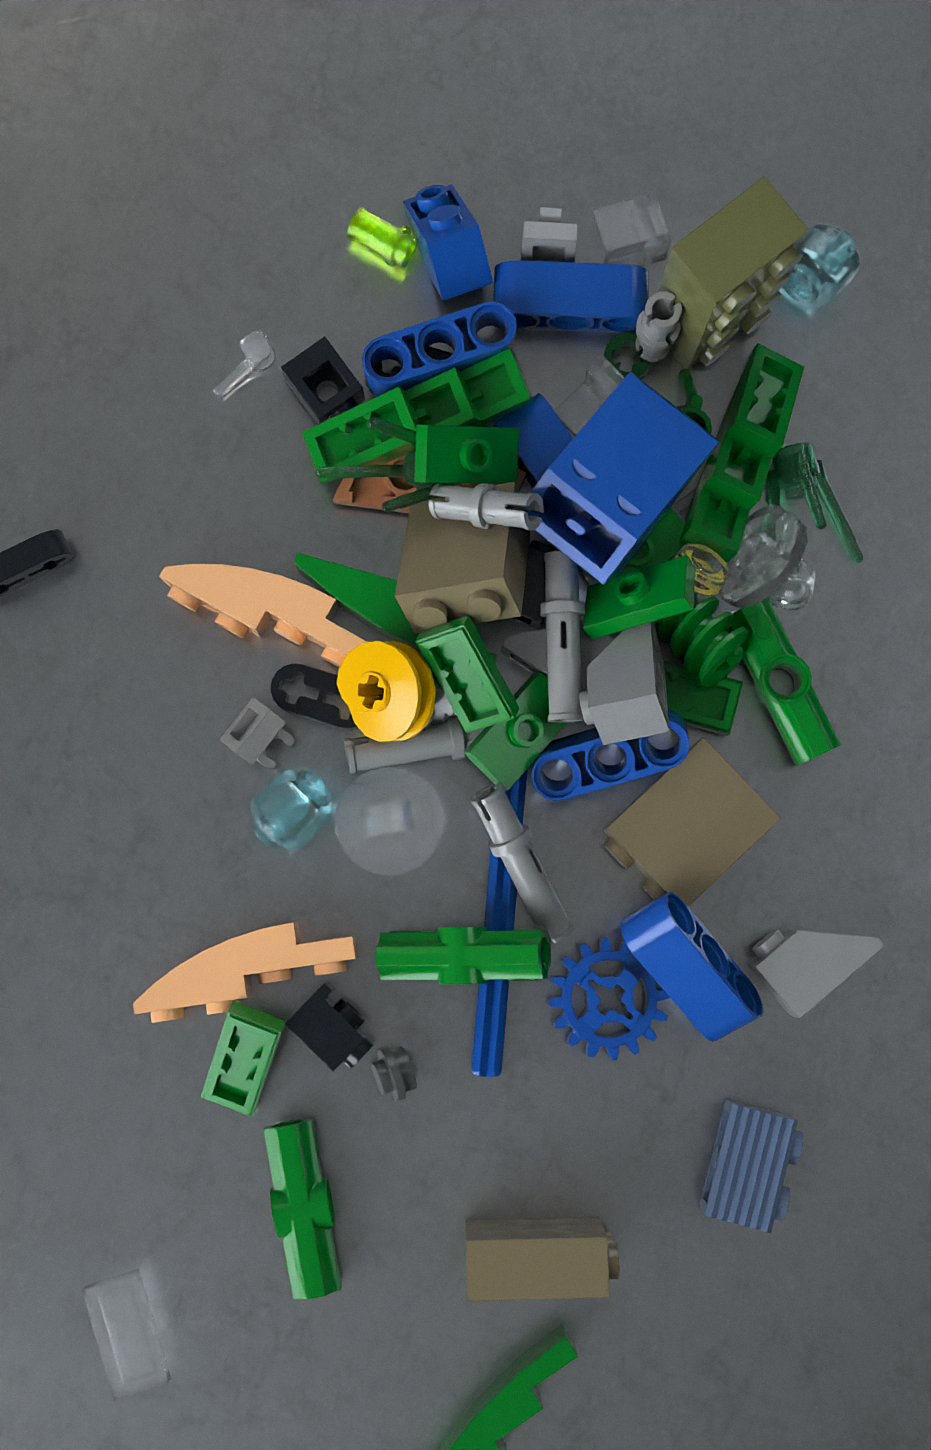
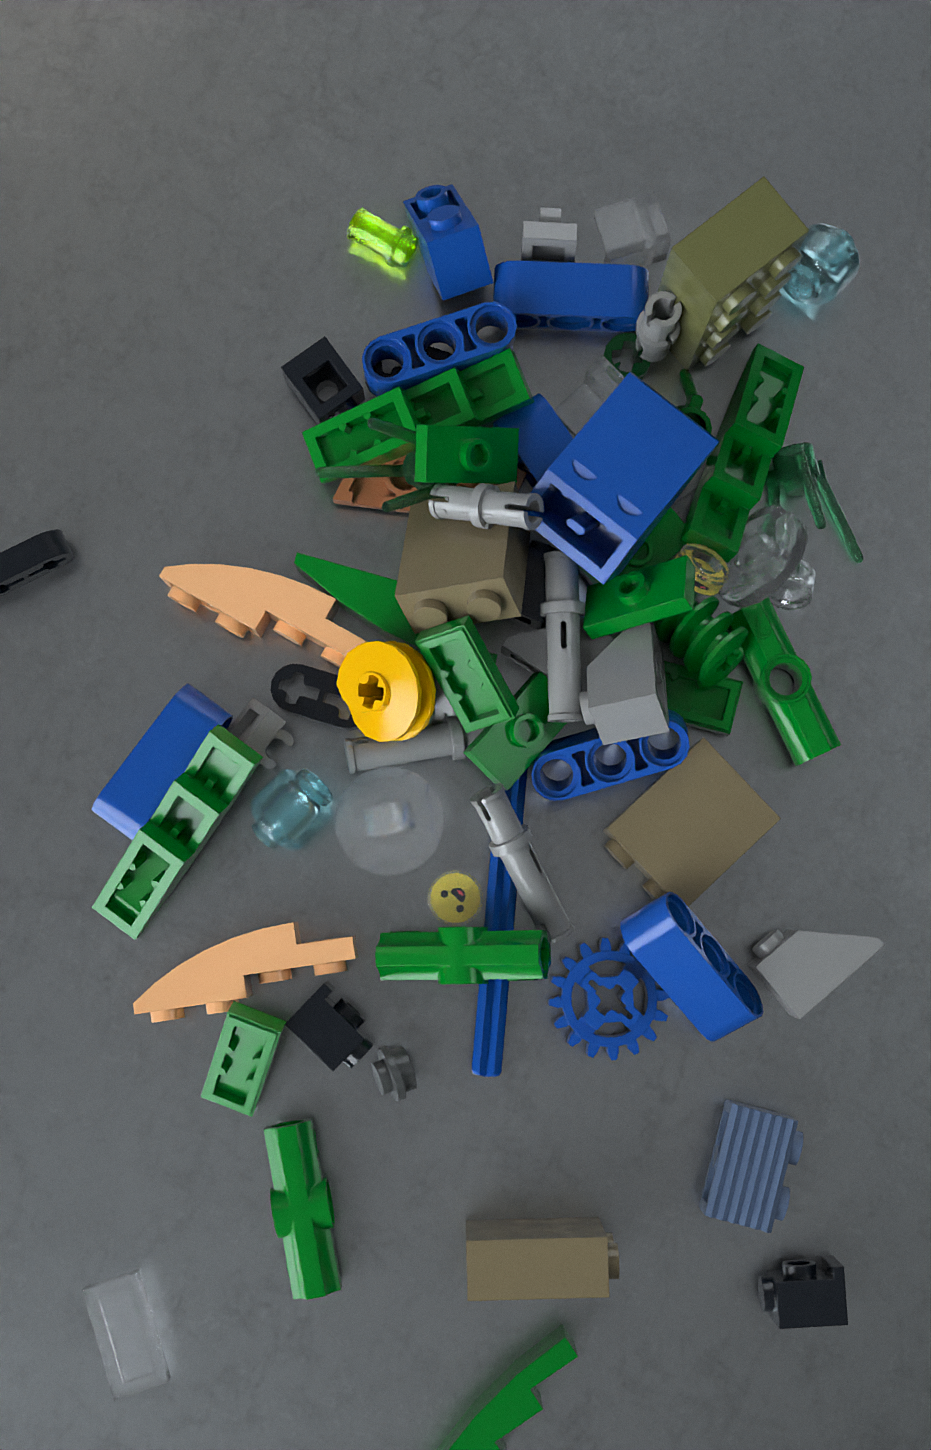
clear hand [213,331,276,399] -> none
none -> blue beam [92,683,233,840]
none -> green slope [92,724,263,940]
none -> clear tile [428,870,483,926]
none -> black brick [758,1255,848,1329]

